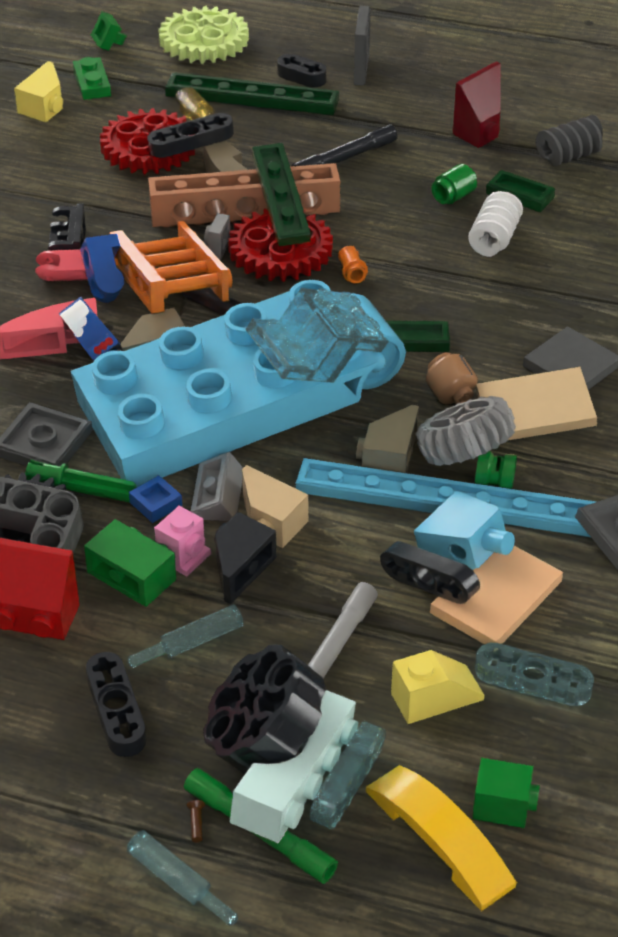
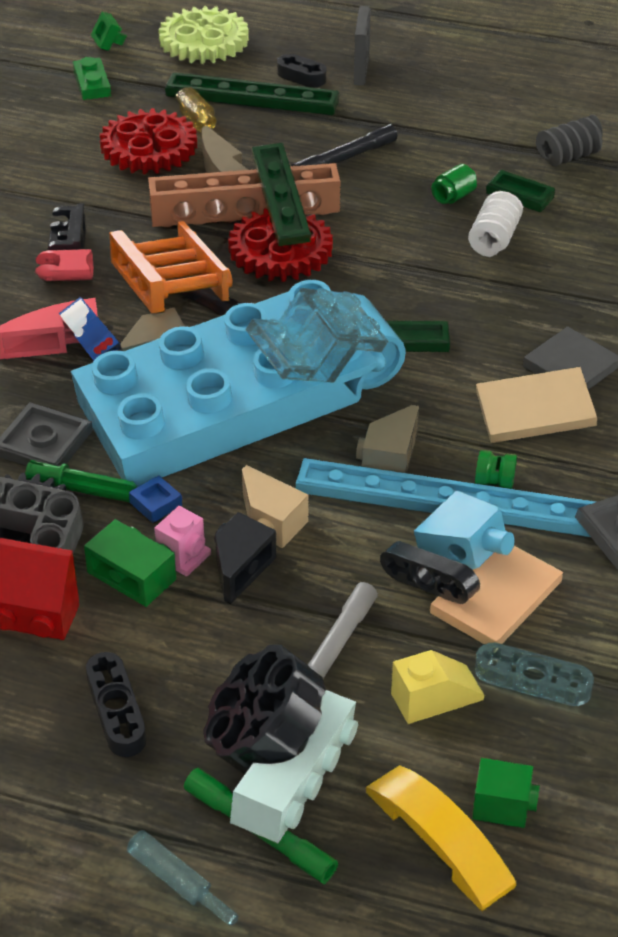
light yellow slope [14,61,63,122] -> none
blue leg [80,234,124,303] -> none
clear light blue axle [127,604,244,668] -> none
black beam [147,113,234,158] -> none
reddish brown piece [186,800,206,842] -> none
light grey slope [191,452,243,521] -> none
light grey plate [204,213,230,259] -> none
clear light blue beam [310,721,386,829] -> none
orange pin [338,246,368,284] -> none
light grey gear [416,396,516,466] -> none
medium nougat head [426,352,478,405] -> none
dark red slope [453,61,501,148] -> none

